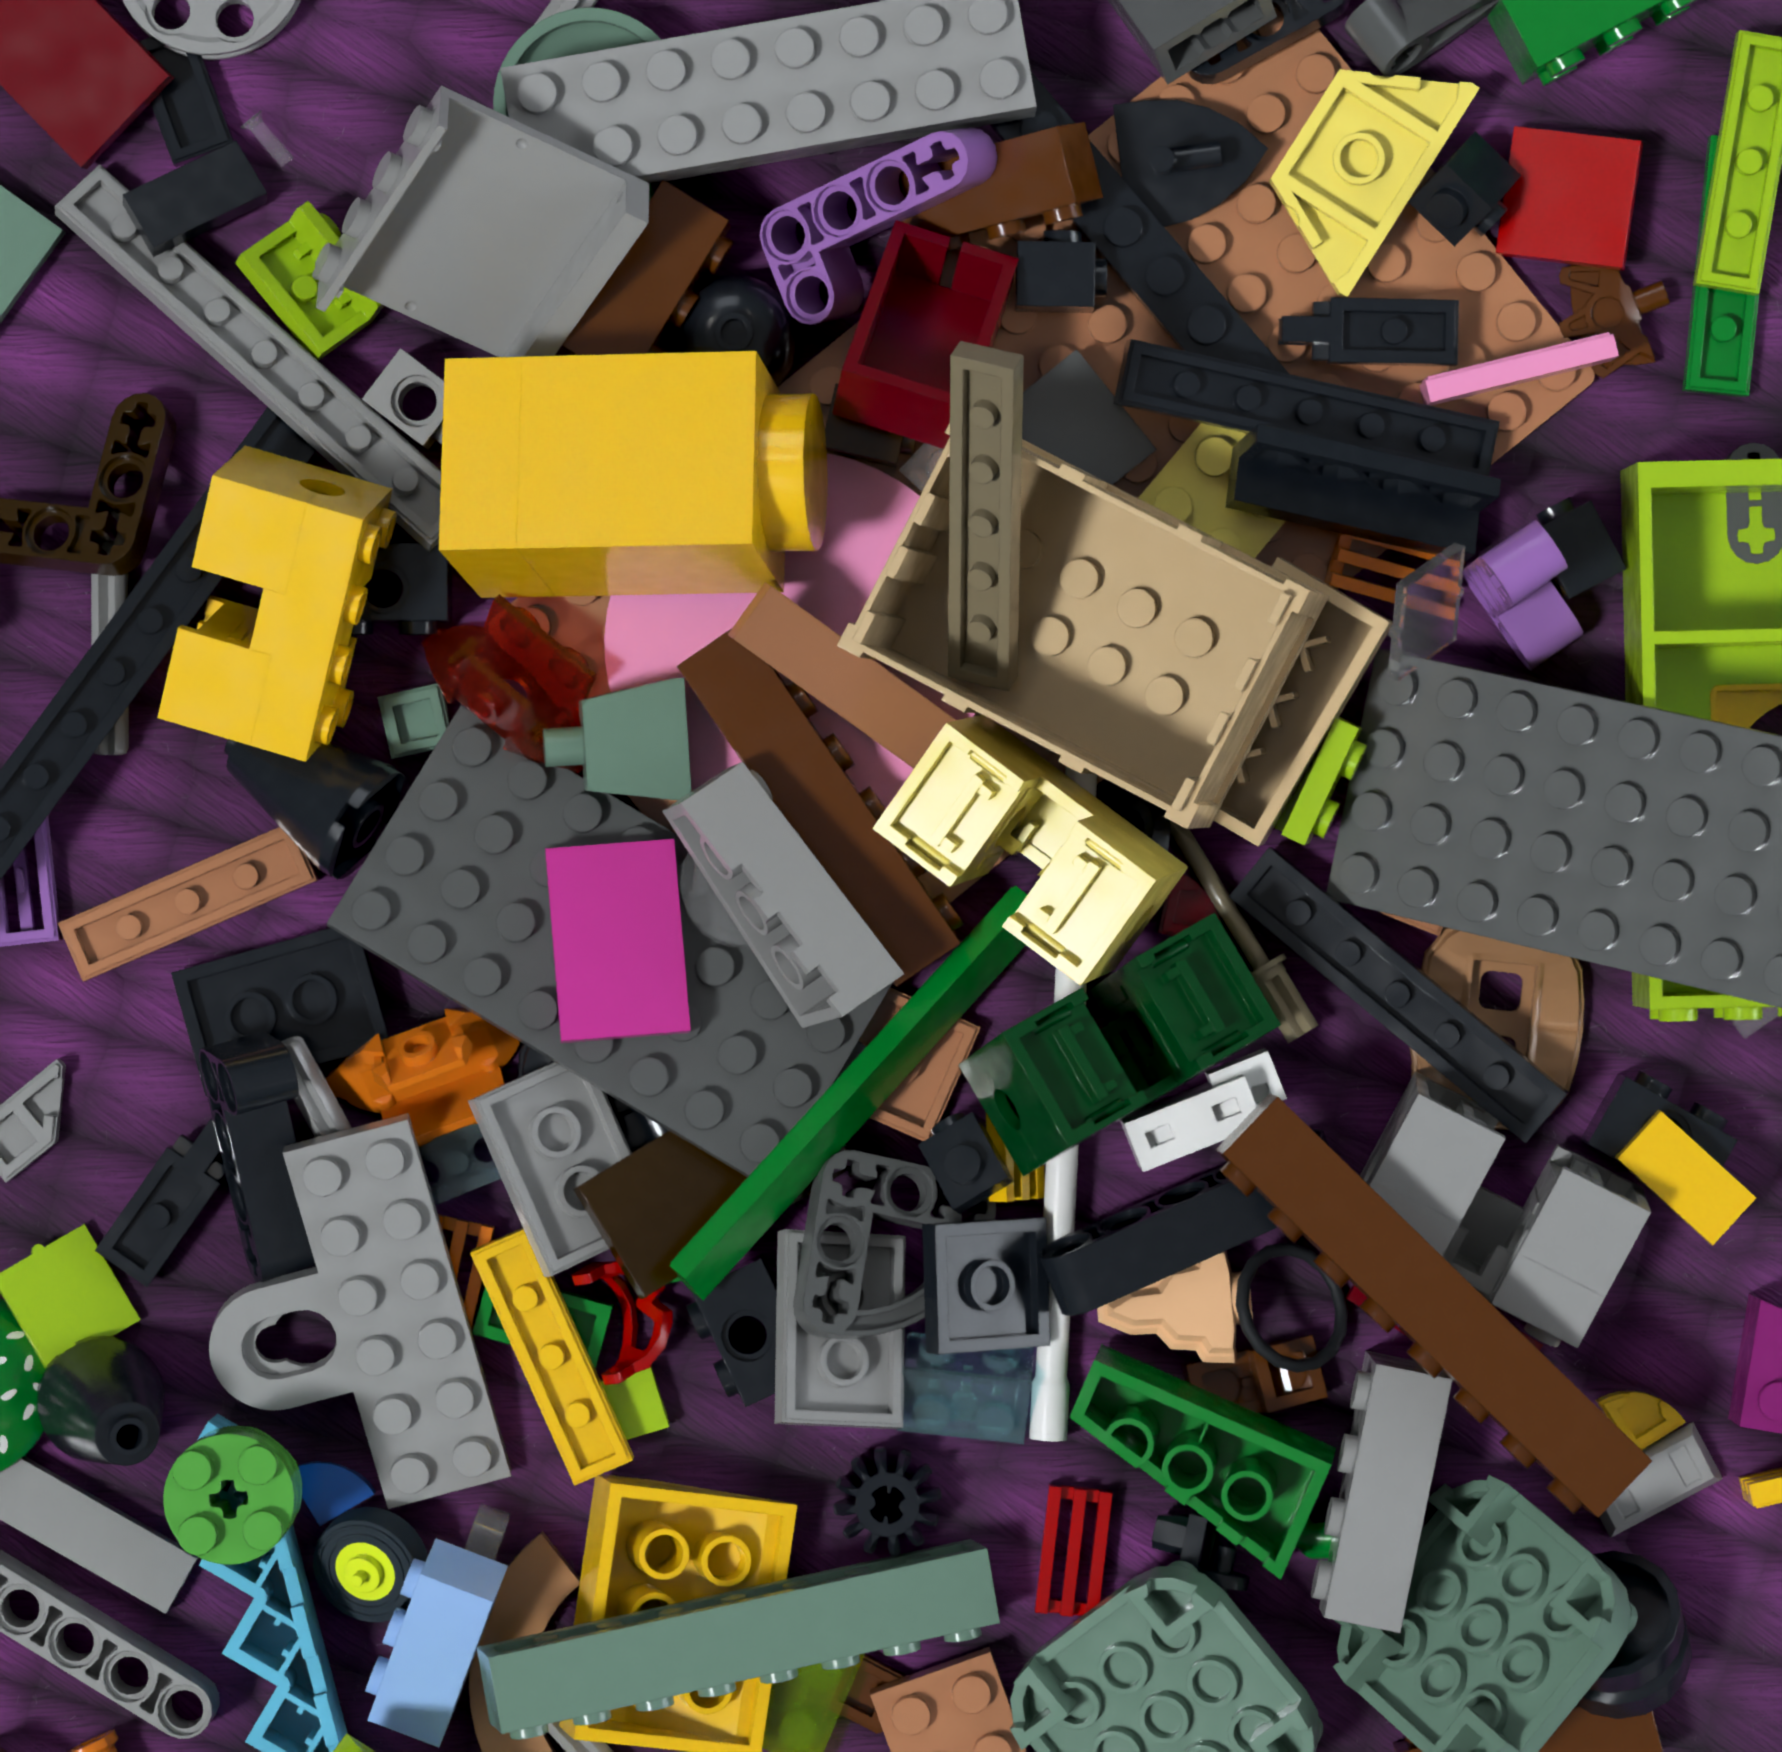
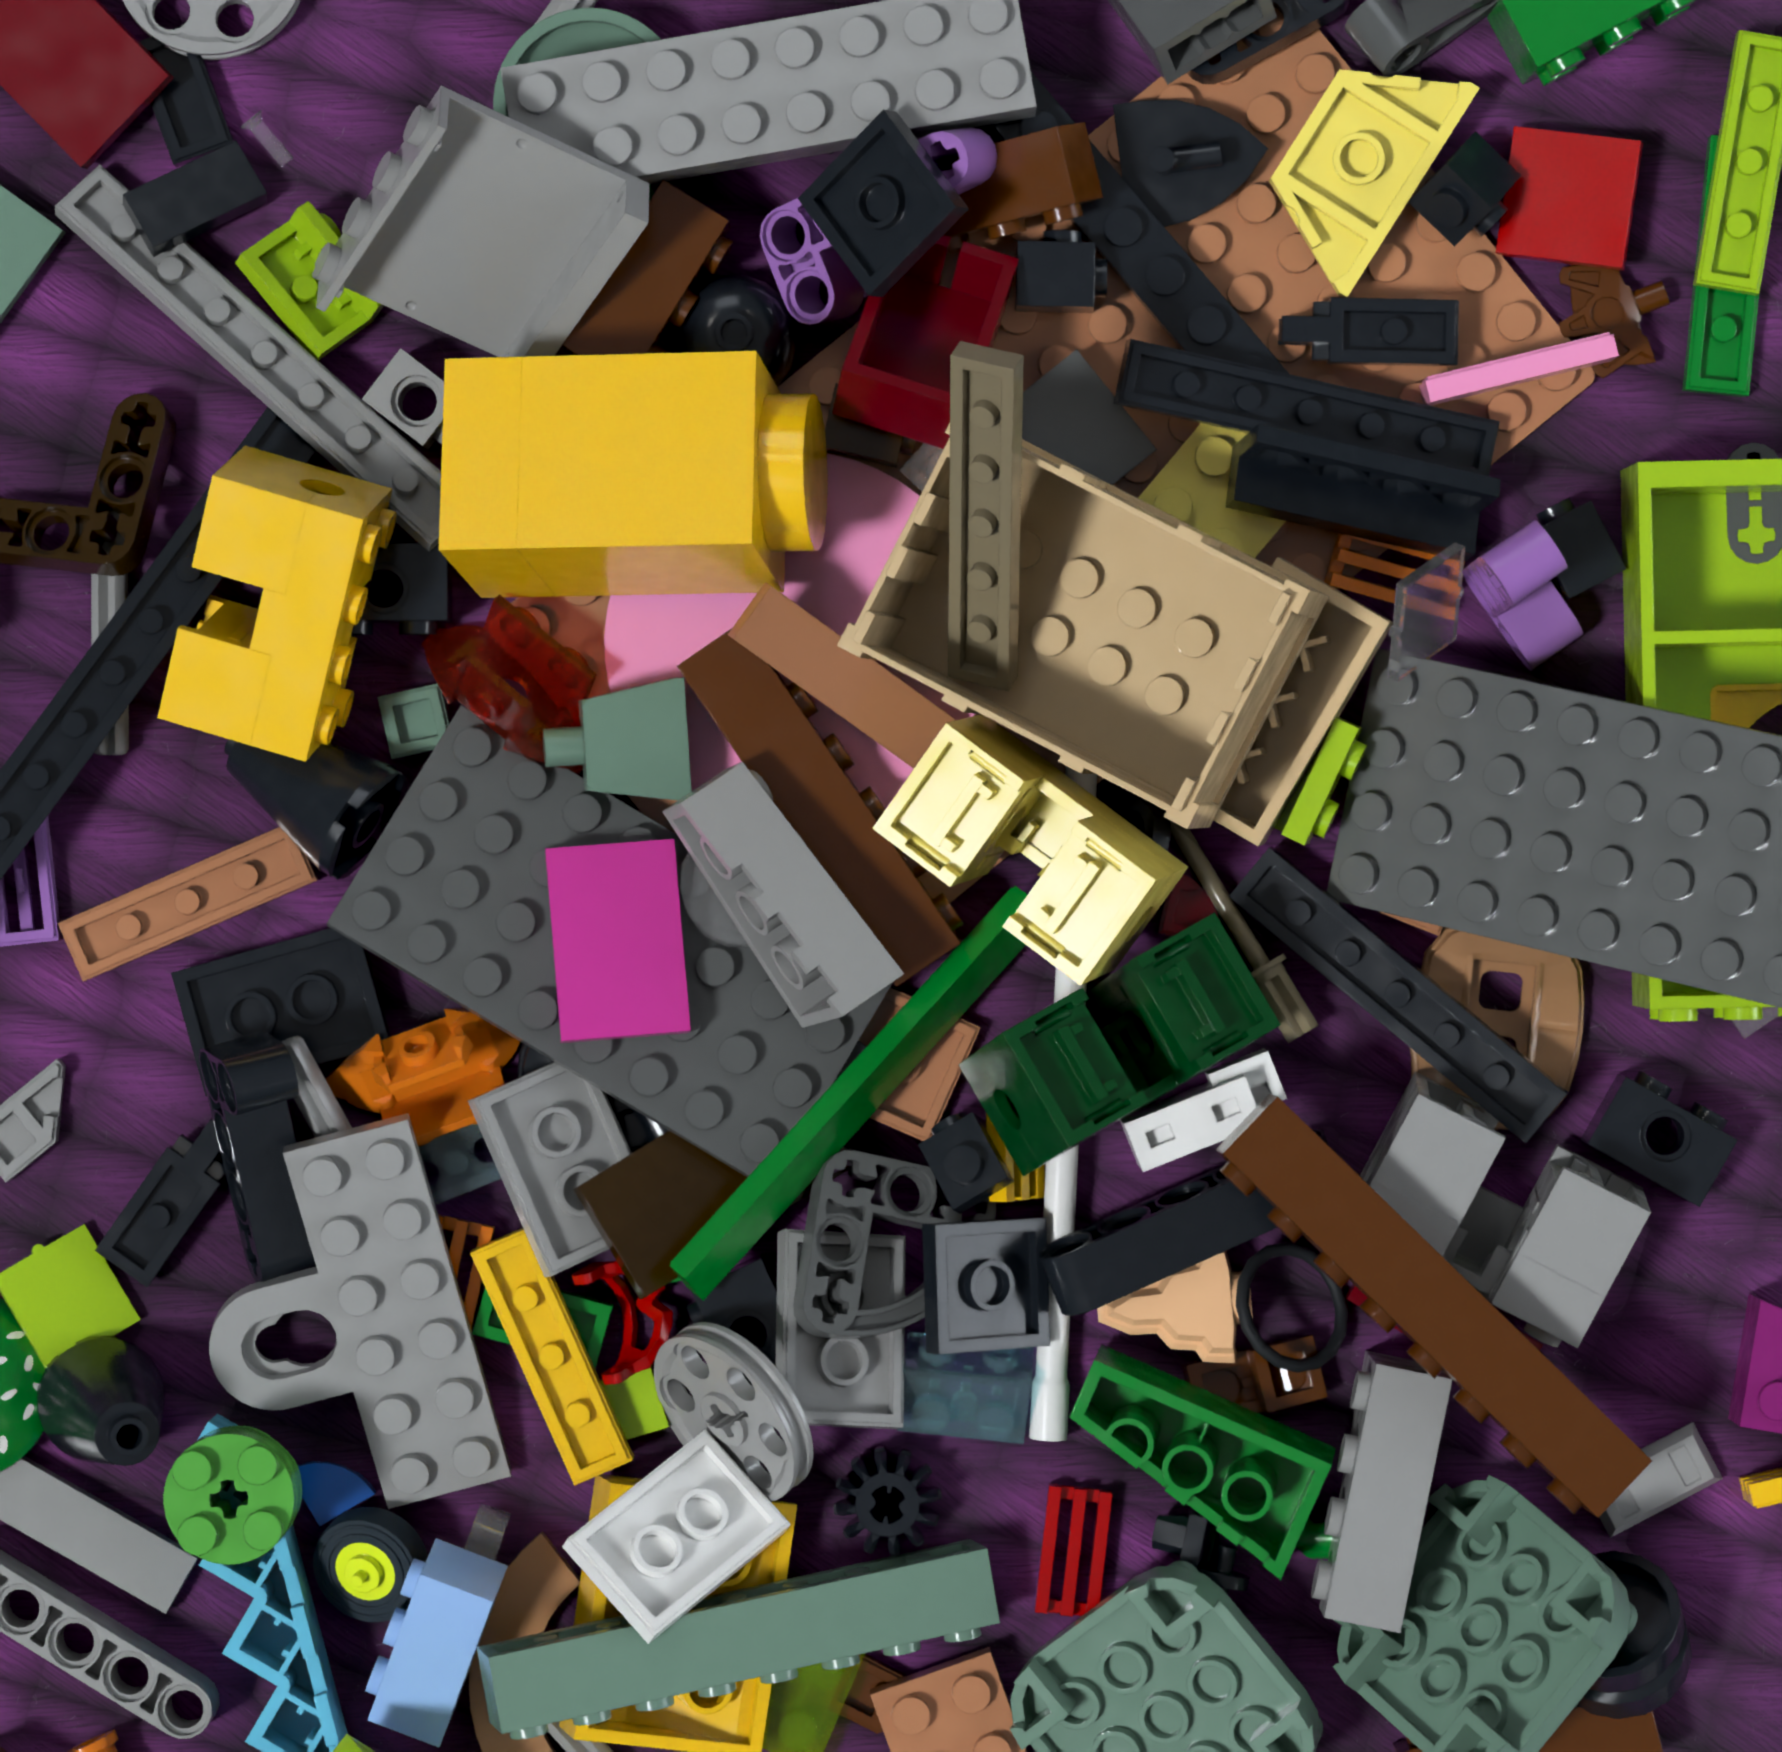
yellow tile [1595,1391,1686,1450] -> none
yellow tile [1615,1110,1756,1245] -> none
none -> white tile [562,1429,791,1644]
none -> light grey wedge [654,1322,813,1502]
none -> black plate [798,109,969,297]

